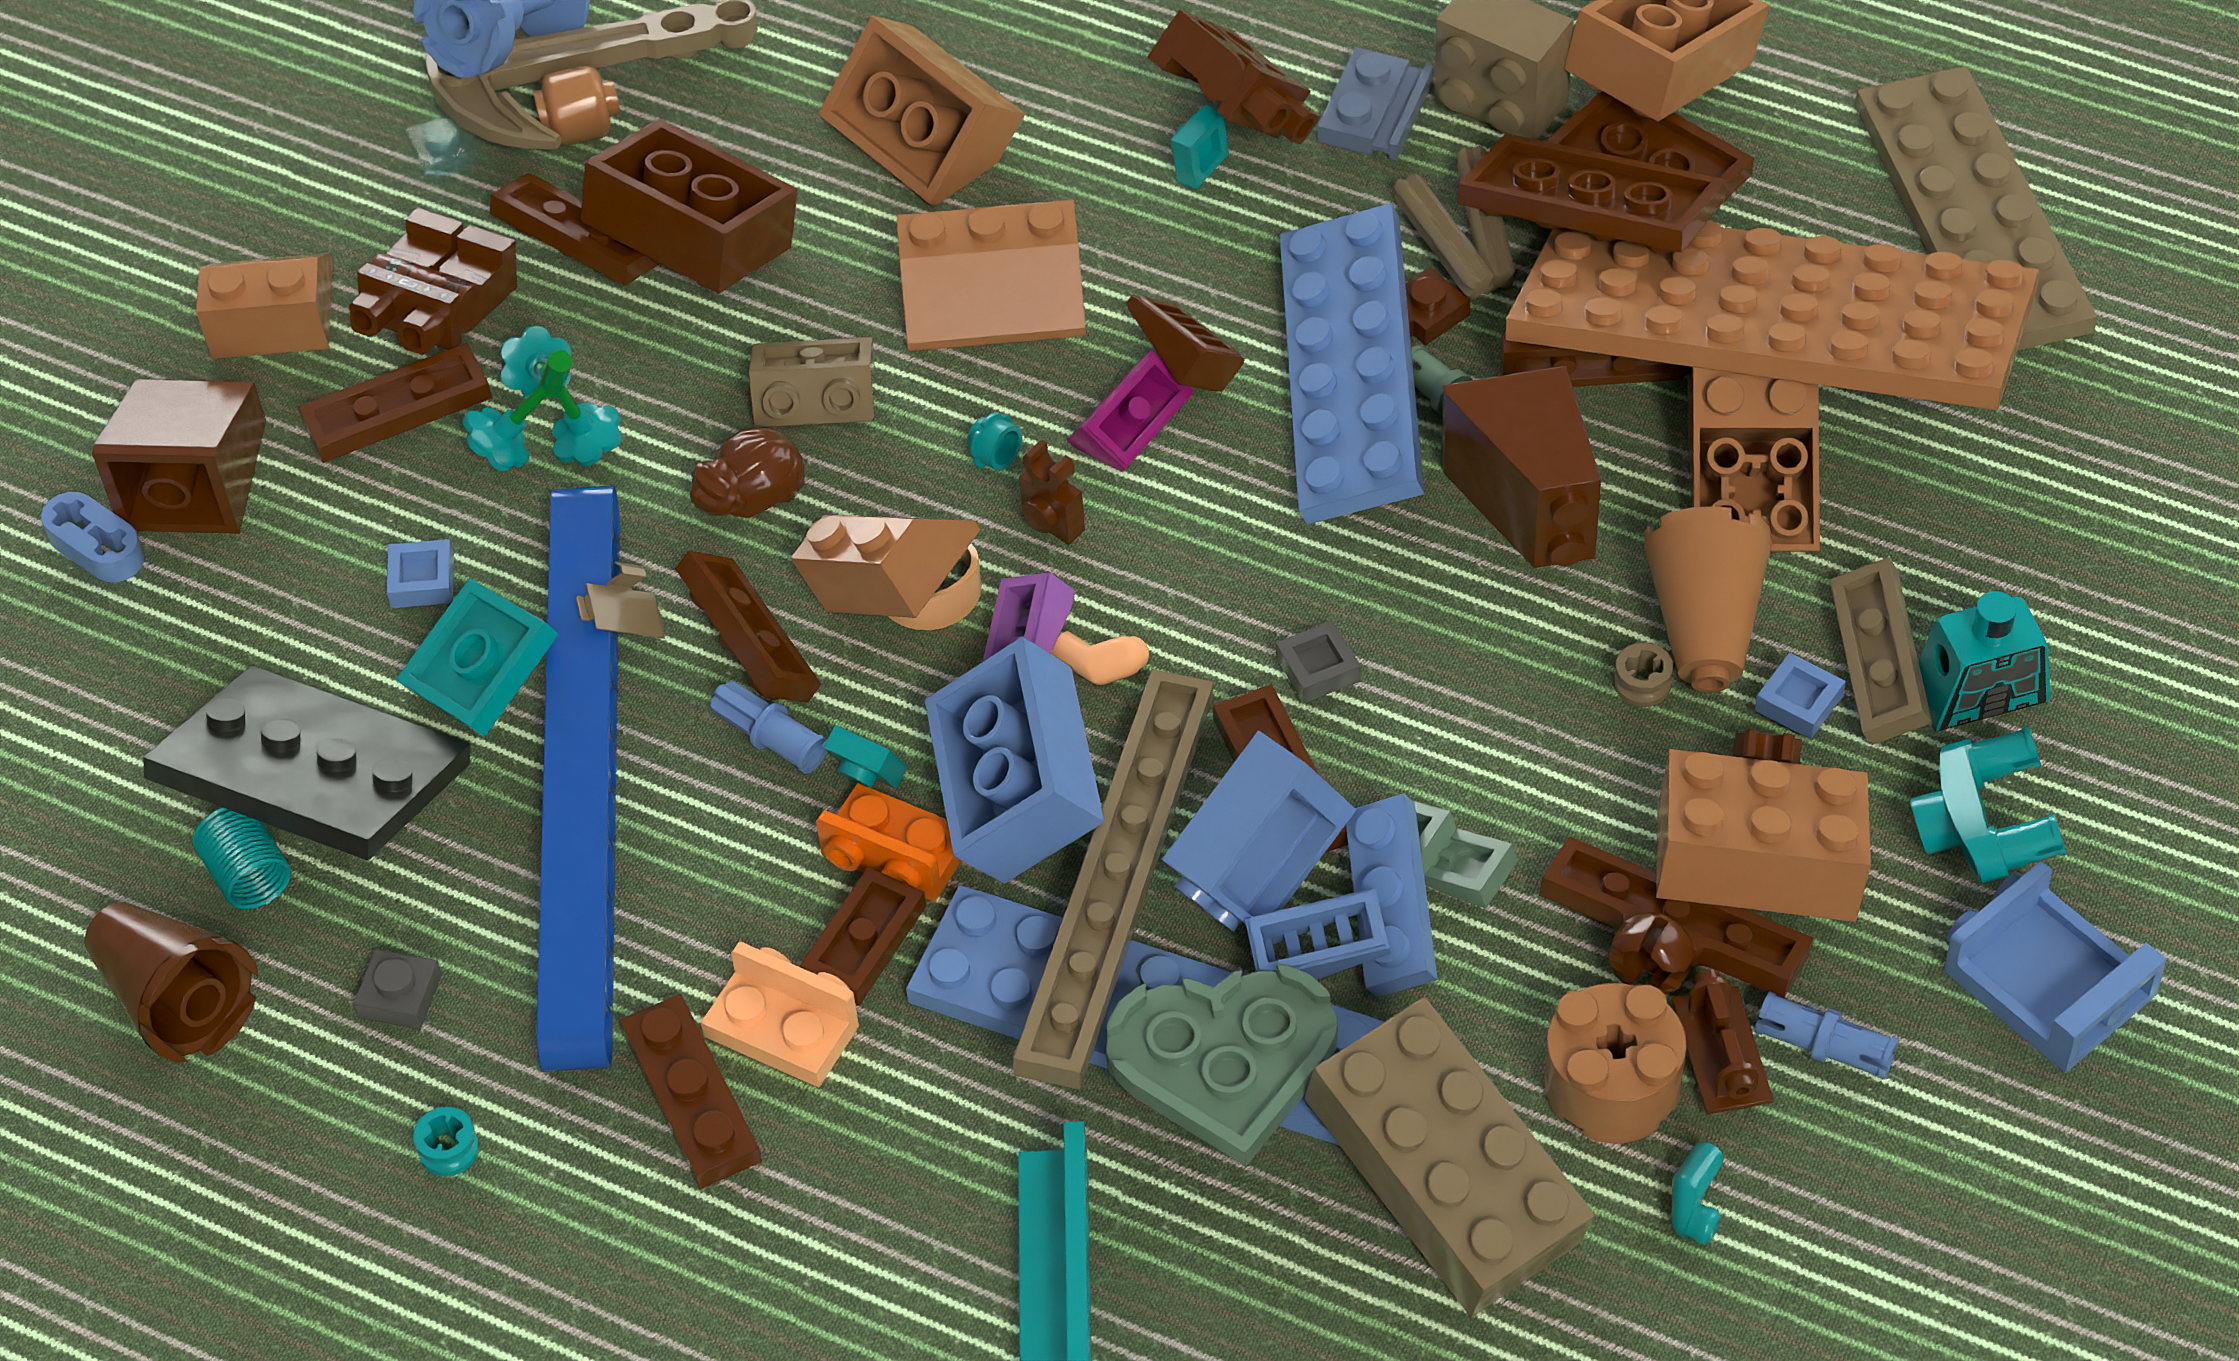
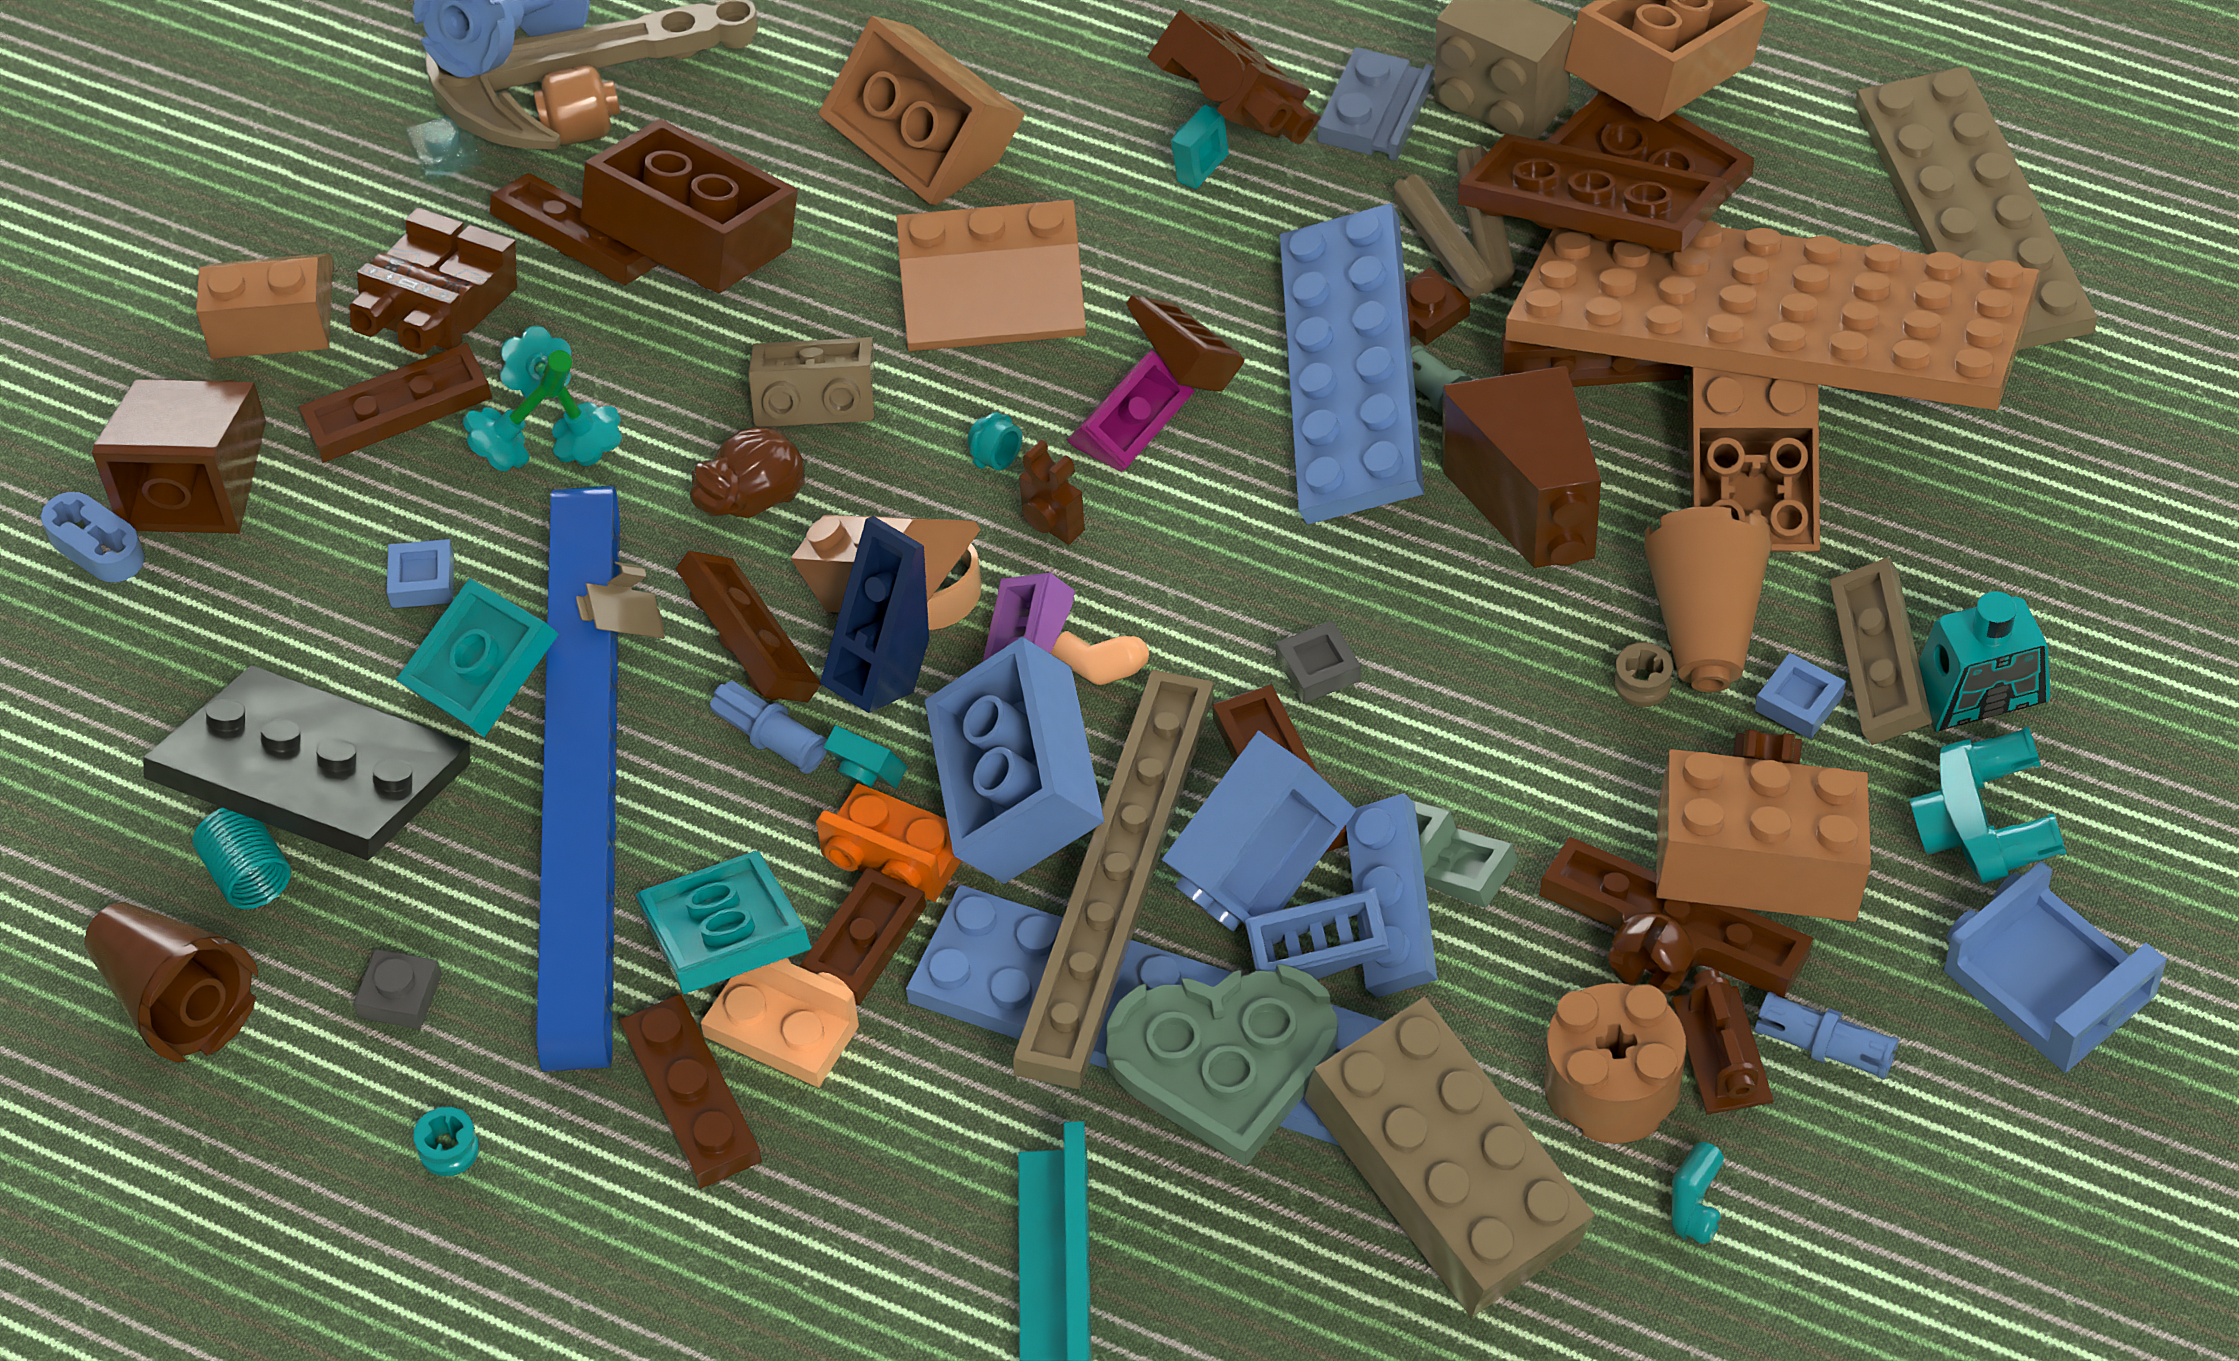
none -> teal tile [635,851,811,995]
none -> dark blue slope [820,516,929,713]

